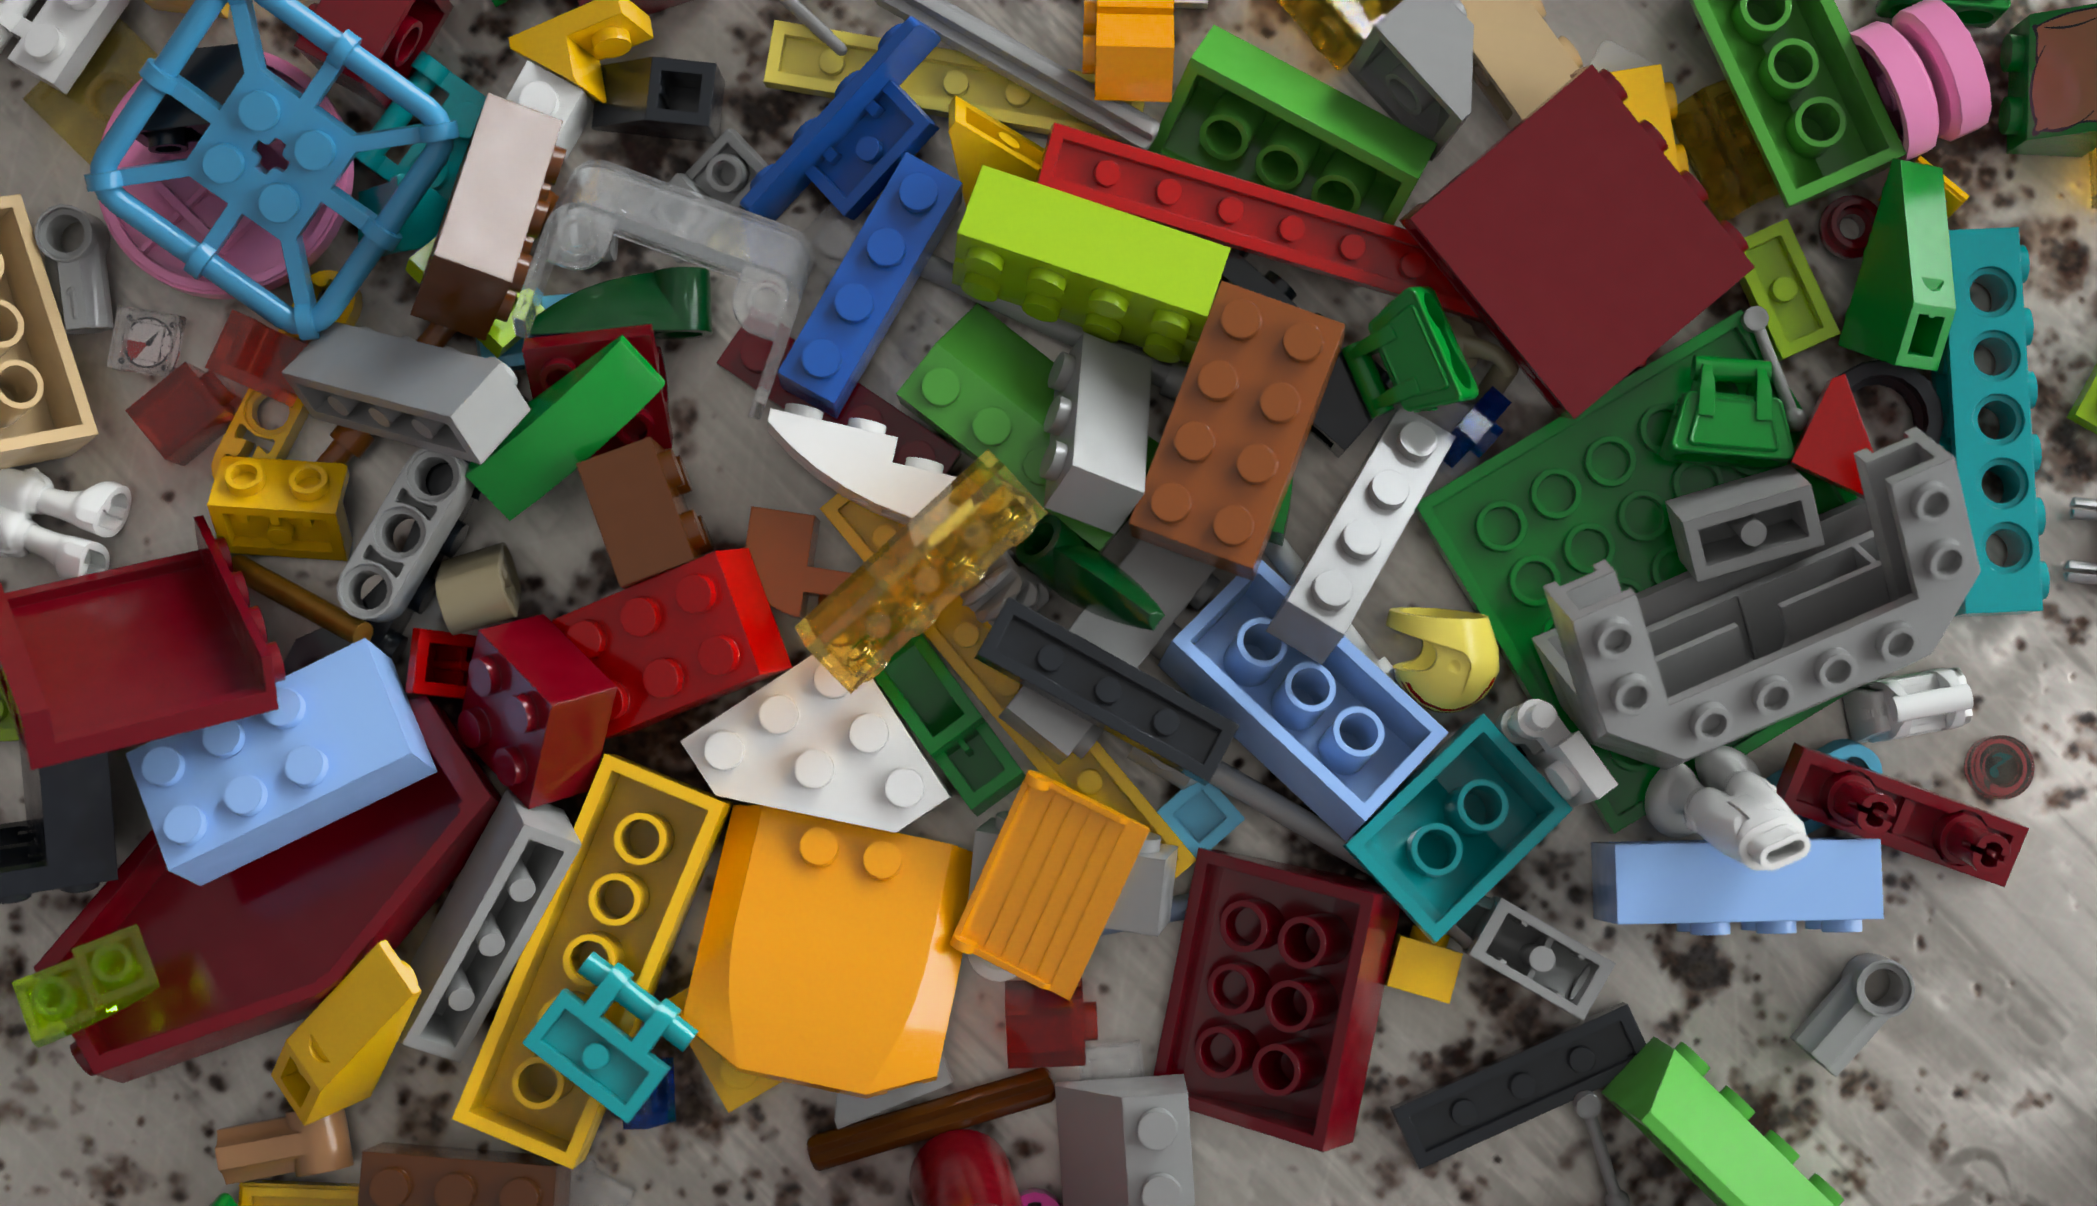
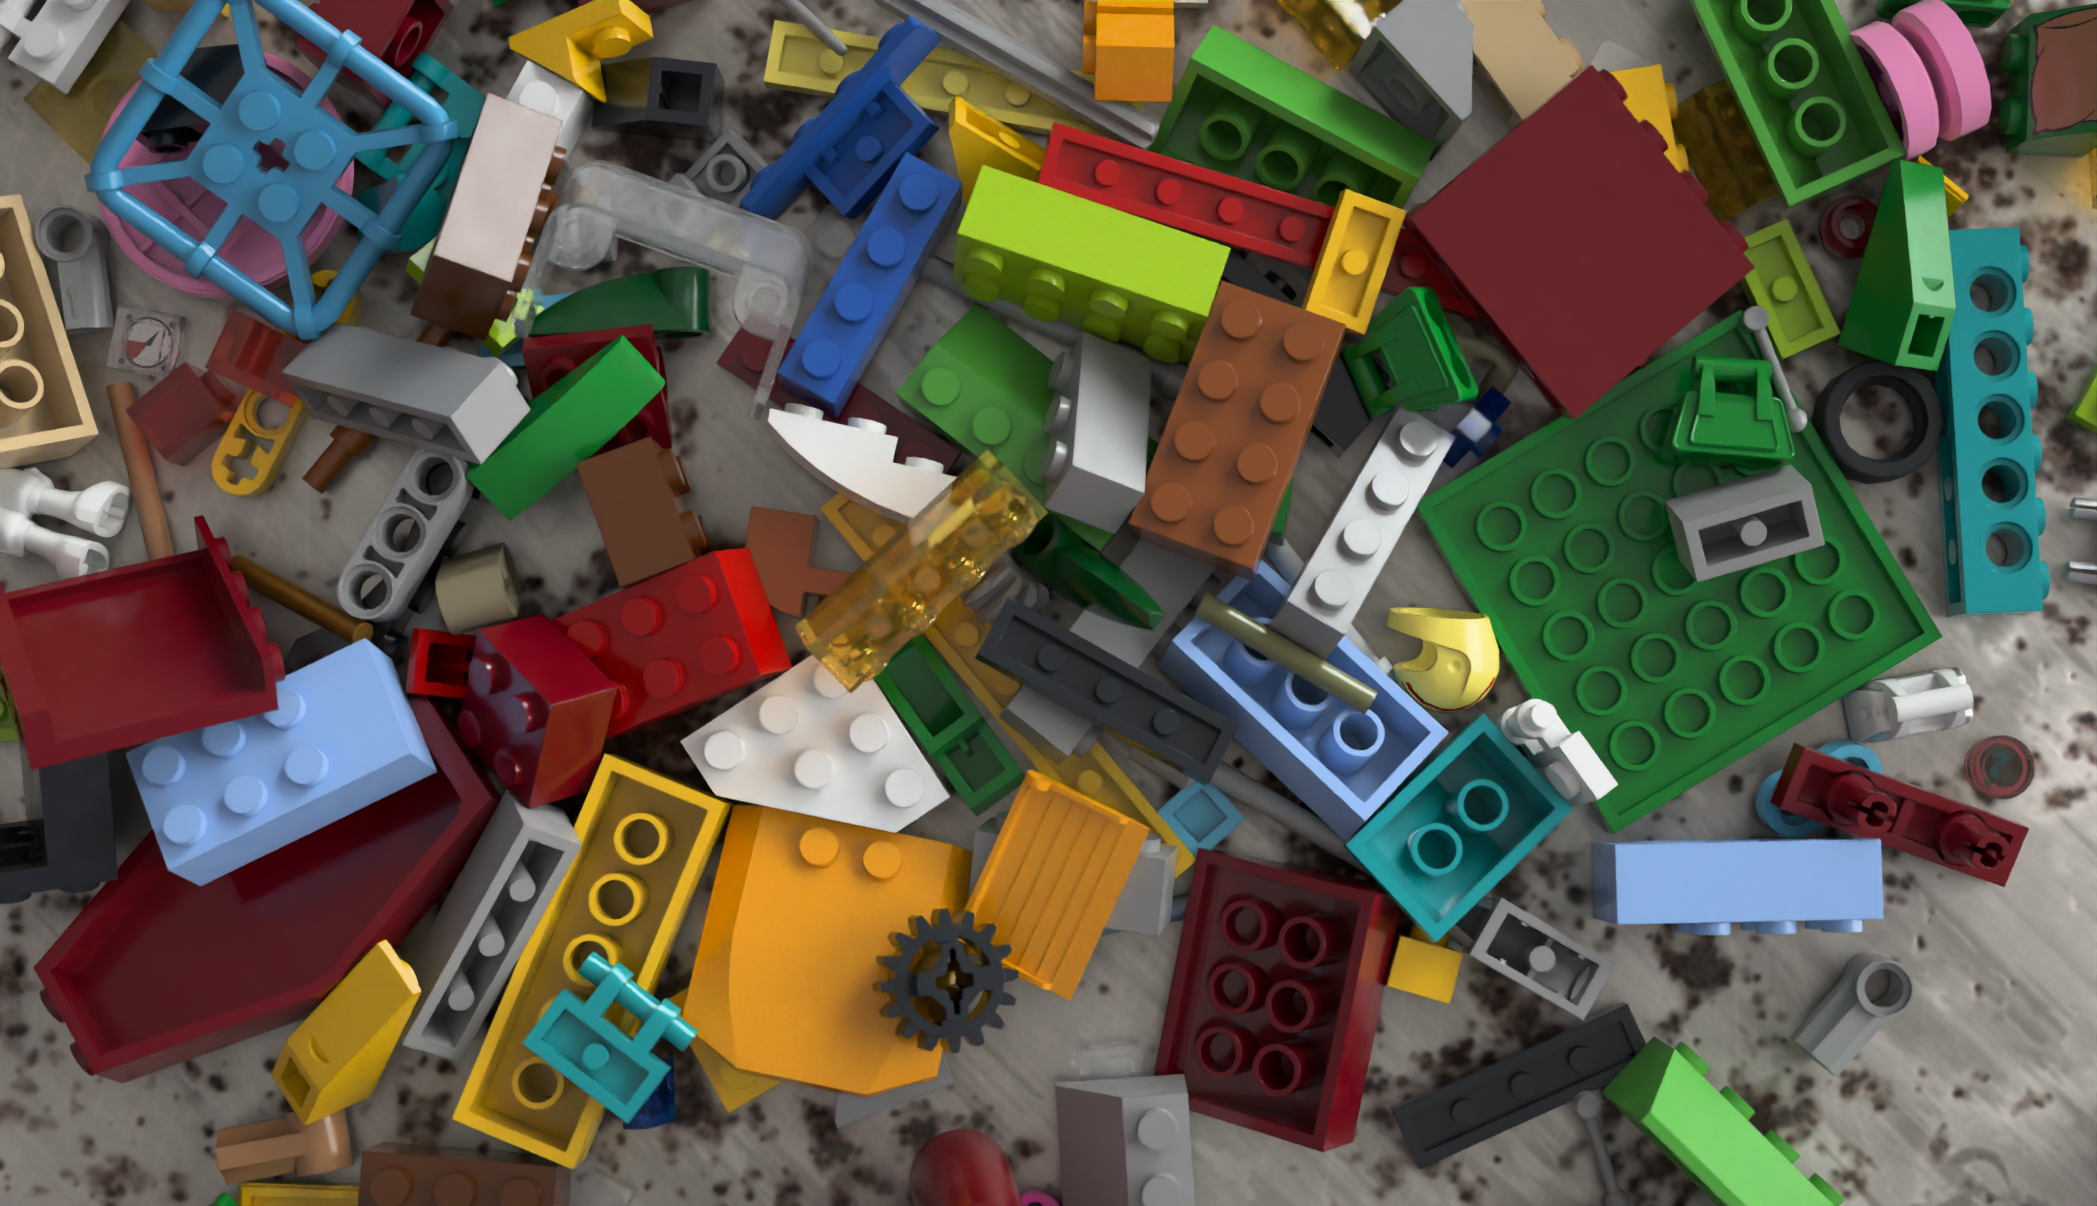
clear neon green slope [12,924,160,1048] -> none
yellow bracket [207,456,353,561] -> none
reddish brown axle [807,1067,1056,1171] -> none
clear red brick [1005,978,1098,1069] -> none
light grey wedge [1531,427,1981,770] -> none
white piece [1645,746,1811,871] -> none
red slope [1787,374,1874,500] -> none
none -> medium nougat bar [106,381,175,561]
none -> black gear [873,908,1019,1054]
none -> olive bar [1194,592,1378,714]
none -> yellow plate [1301,189,1406,336]

